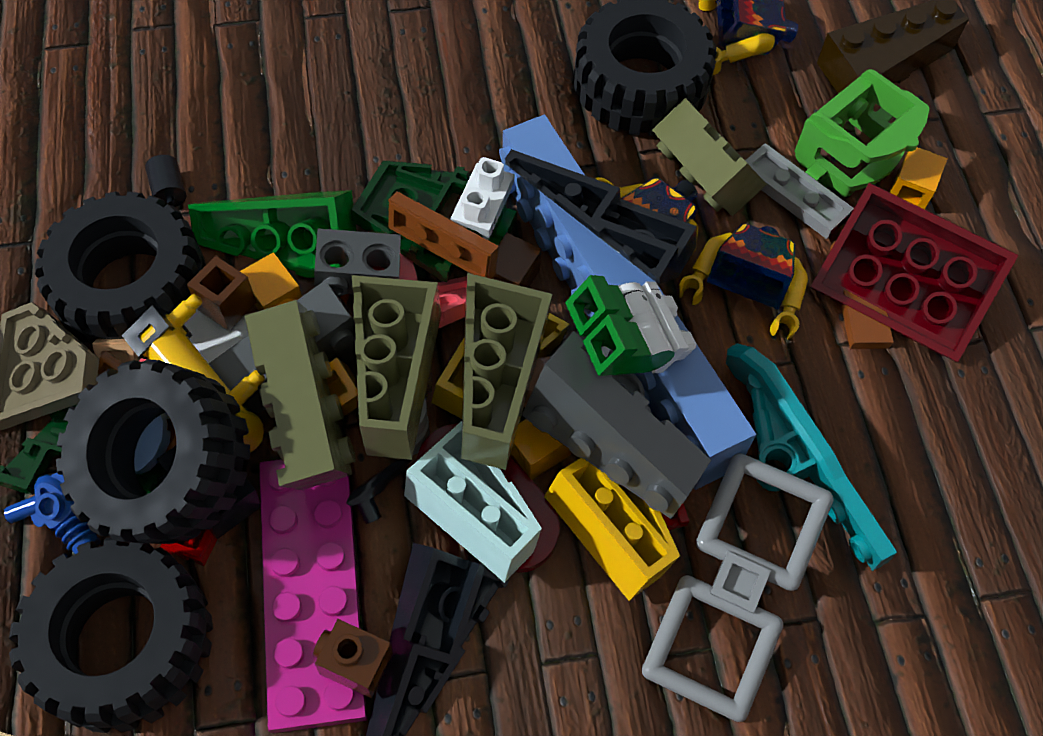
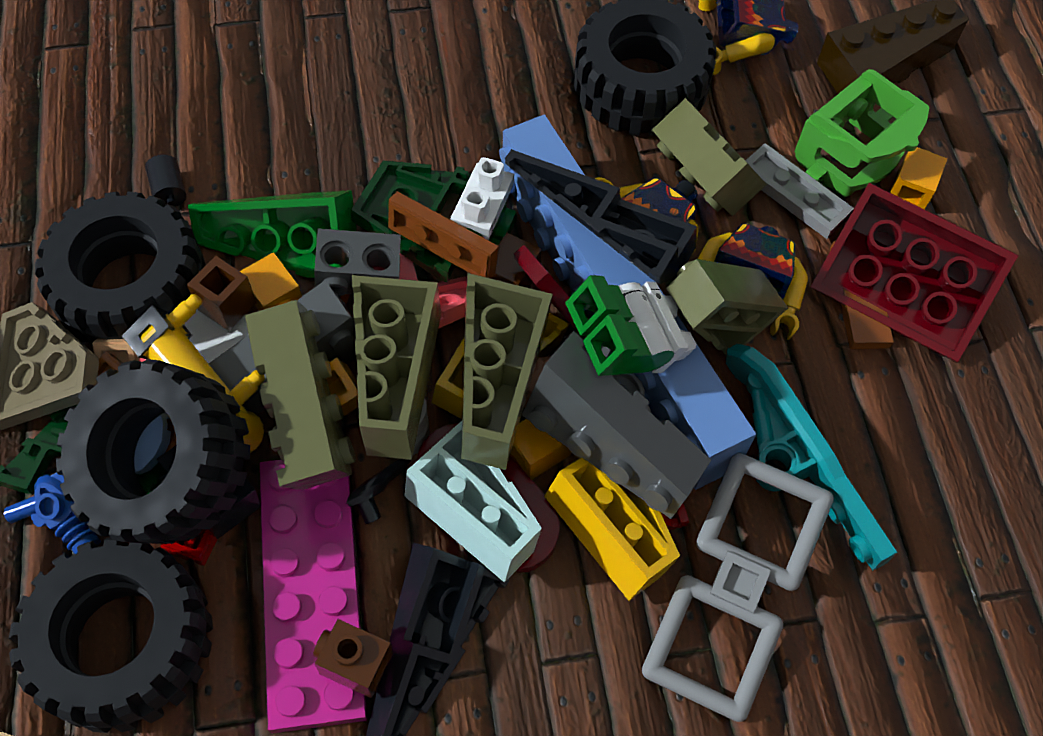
none -> dark red tile [513,245,589,338]
none -> olive wedge [666,259,788,356]

